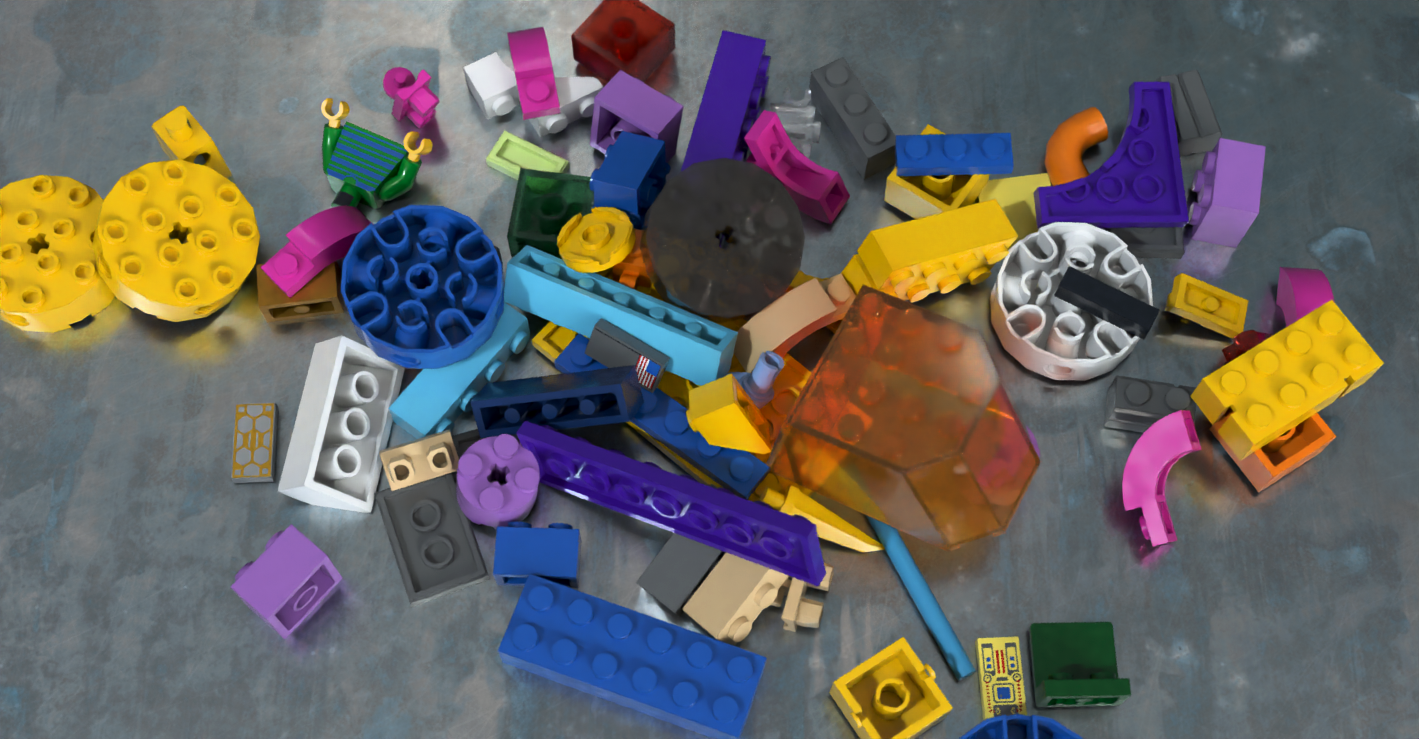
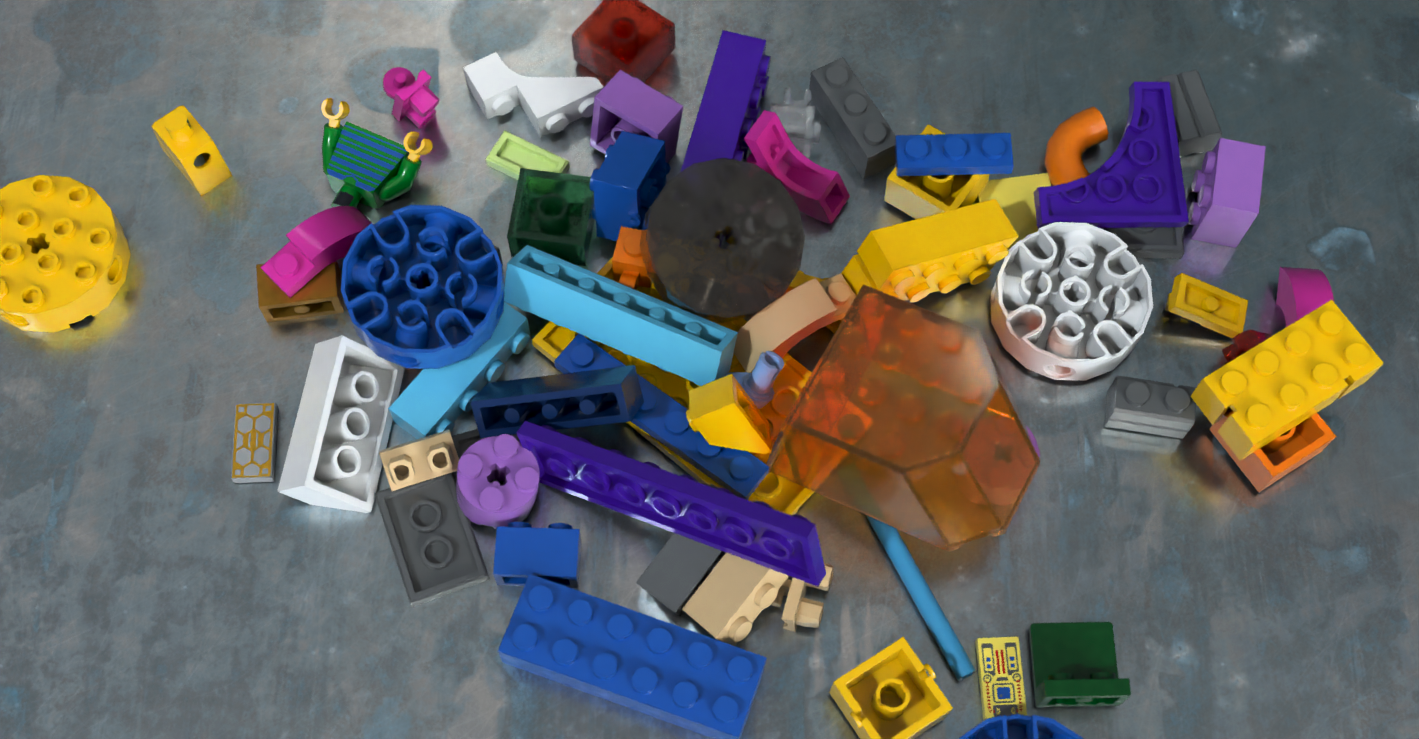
yellow brick [92,159,260,322] -> none
medium lavender brick [231,524,343,640] -> none
dark pink arch [507,27,561,120] -> none
yellow tile [557,207,636,273] -> none
dark grey tile [584,318,670,393] -> none
yellow bar [760,484,885,553] -> none
black piece [1054,266,1160,340] -> none
dark pink arch [1122,410,1201,546] -> none

